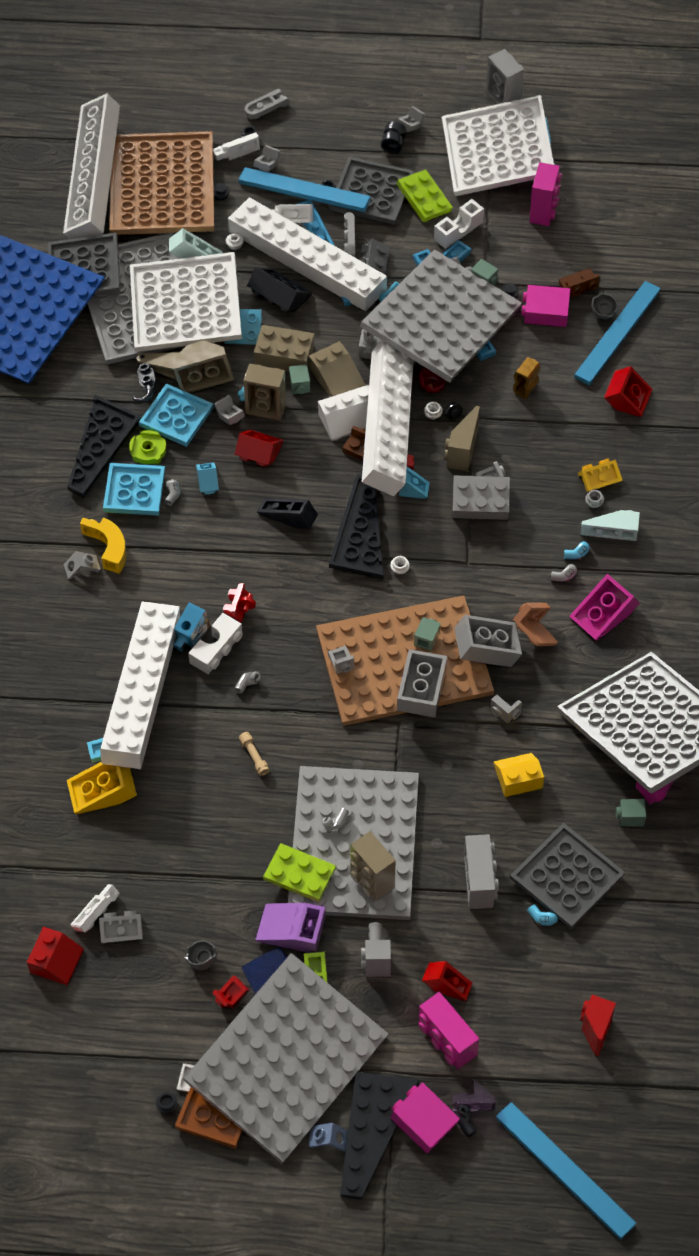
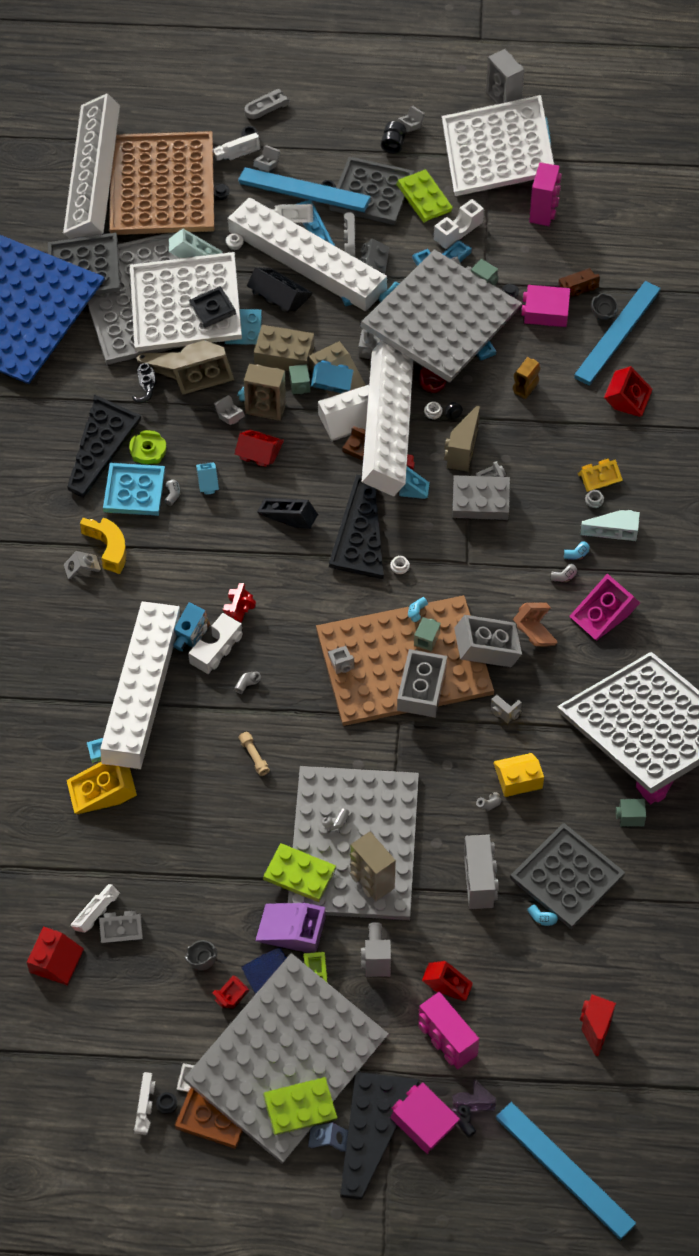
medium azure plate [139,384,214,447] -> none
none -> white hinge [134,1072,155,1135]
none -> black plate [189,286,236,328]
none -> lime plate [263,1077,337,1136]
none -> dark azure brick [311,361,353,394]
none -> medium azure arm [408,597,428,622]
none -> light grey arm [476,792,501,811]

